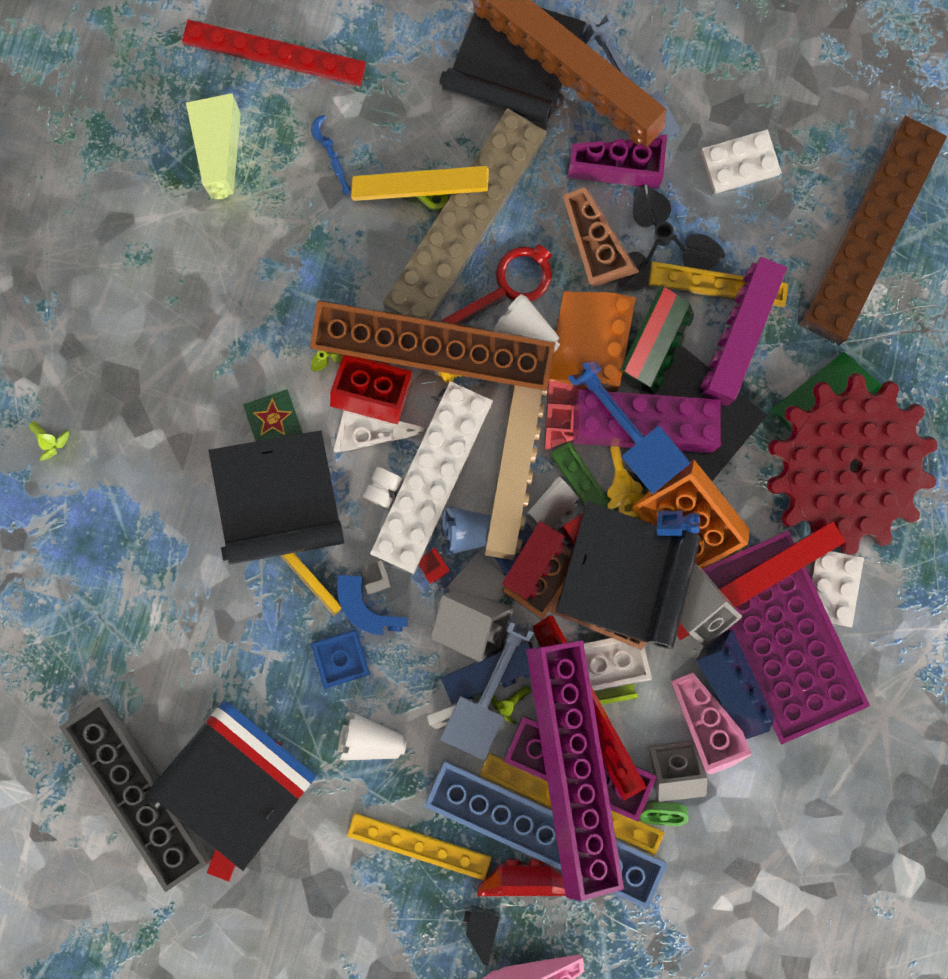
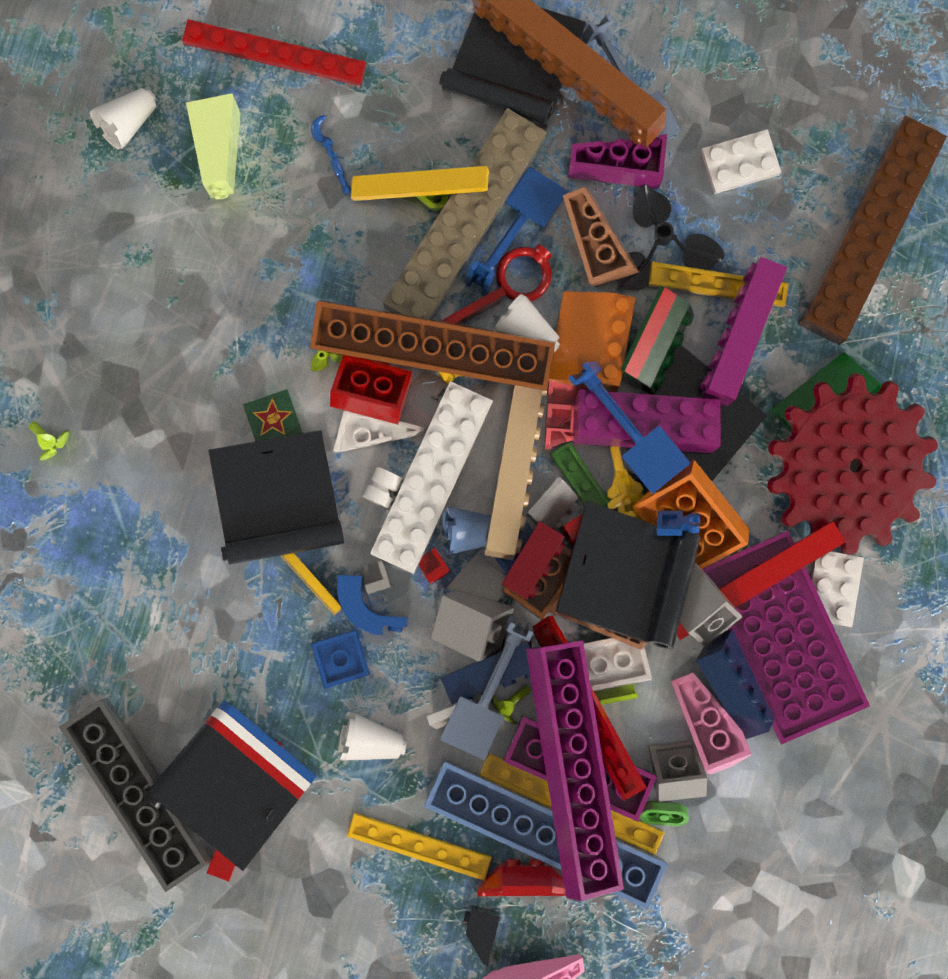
none -> white cone [90,88,157,150]
none -> blue piece [465,167,568,297]

